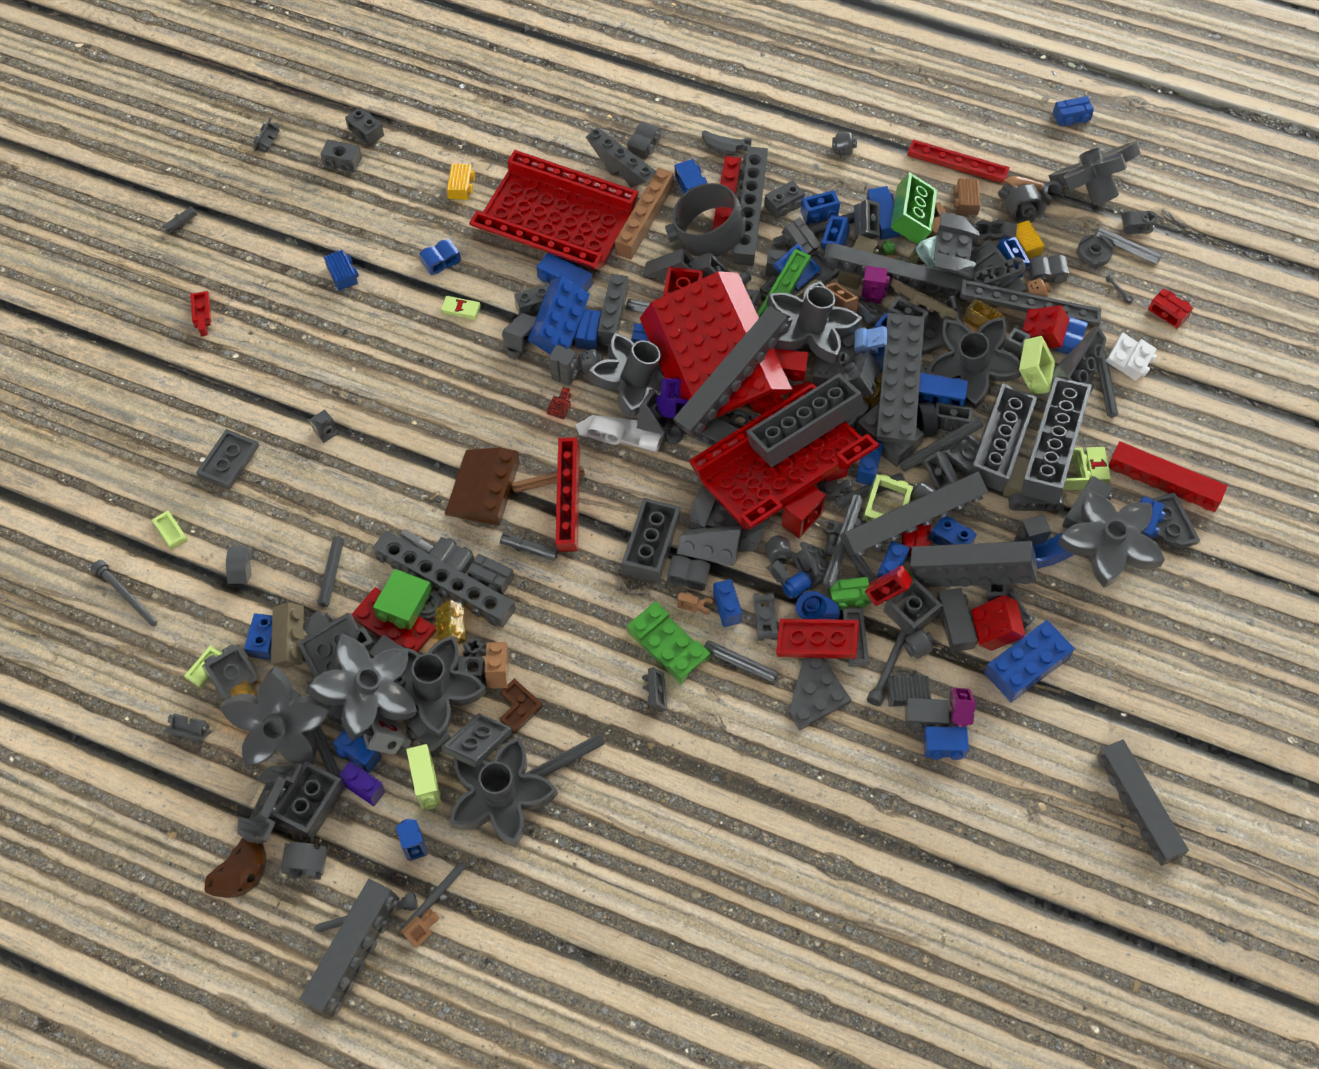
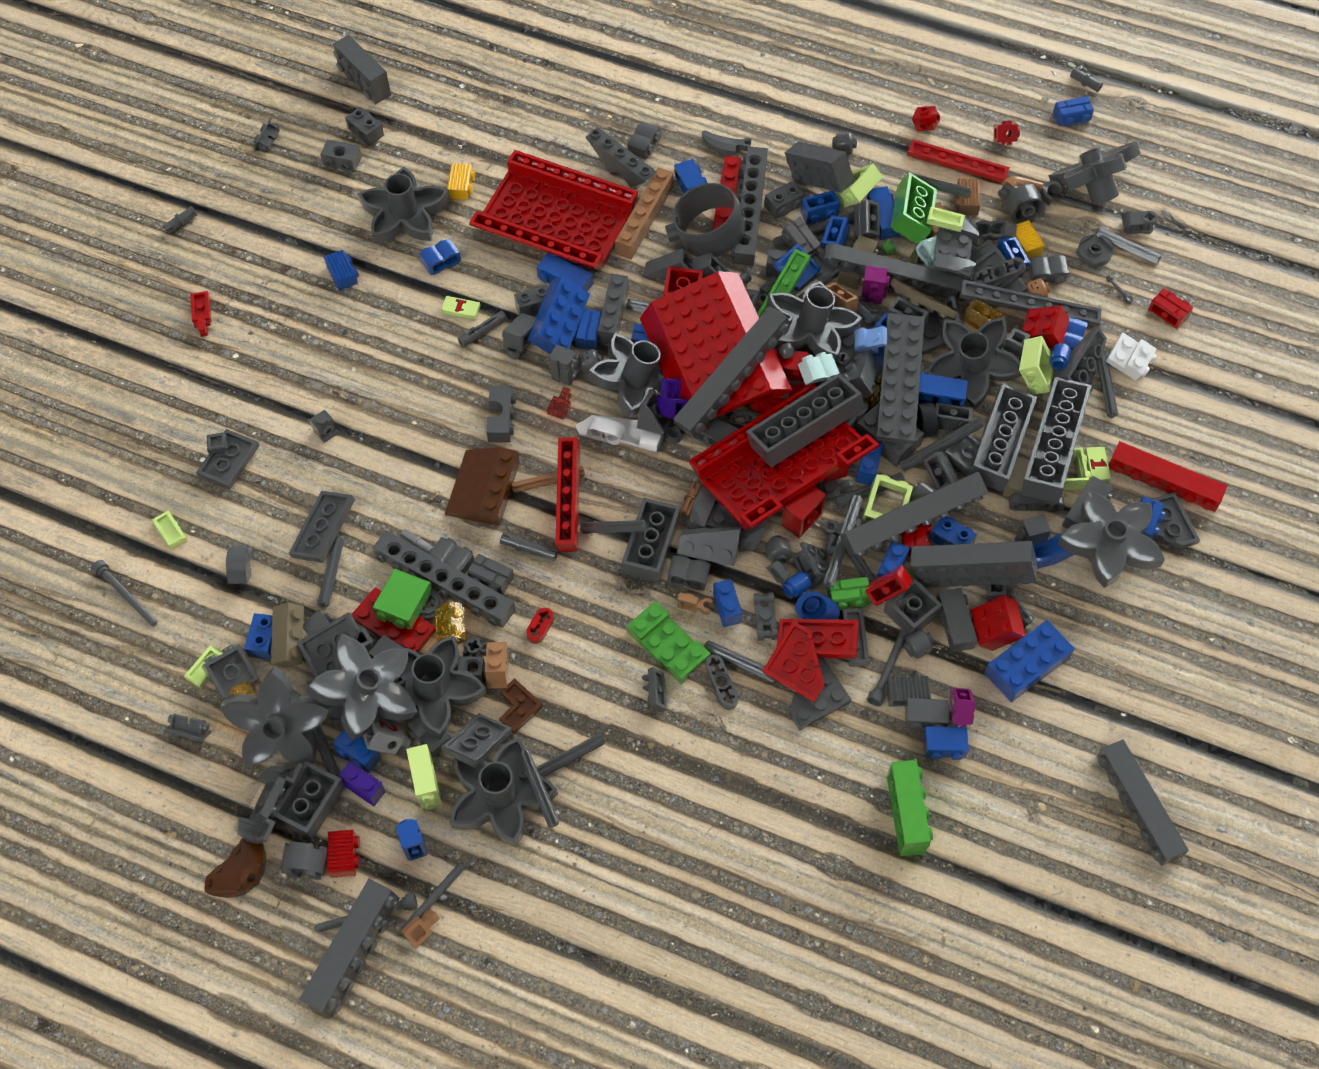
none -> dark grey tile [206,432,228,454]
none -> dark grey plate [289,491,355,563]
none -> red brick [327,829,360,878]
none -> dark grey brick [333,35,391,105]
none -> dark grey plant [357,167,450,243]
none -> dark grey pin [458,311,507,348]
none -> dark grey arch [486,386,516,442]
none -> dark grey axle [519,750,559,828]
none -> red beam [526,608,554,644]
none -> dark grey axle [579,520,647,534]
none -> medium nougat axle [680,482,703,517]
none -> dark grey beam [705,655,738,710]
none -> red plate [762,621,825,703]
none -> dark grey hinge [778,343,794,359]
none -> dark grey brick [784,141,855,193]
none -> light aqua brick [798,352,839,385]
none -> yellowish green window [835,163,883,209]
none -> bright green brick [887,760,933,856]
none -> red brick [912,106,940,131]
none -> dark grey axle [913,174,972,198]
none -> yellowish green tile [926,207,965,232]
none -> red brick [993,121,1020,145]
none -> blue brick [1049,343,1071,370]
none -> dark grey pin [1070,68,1103,92]

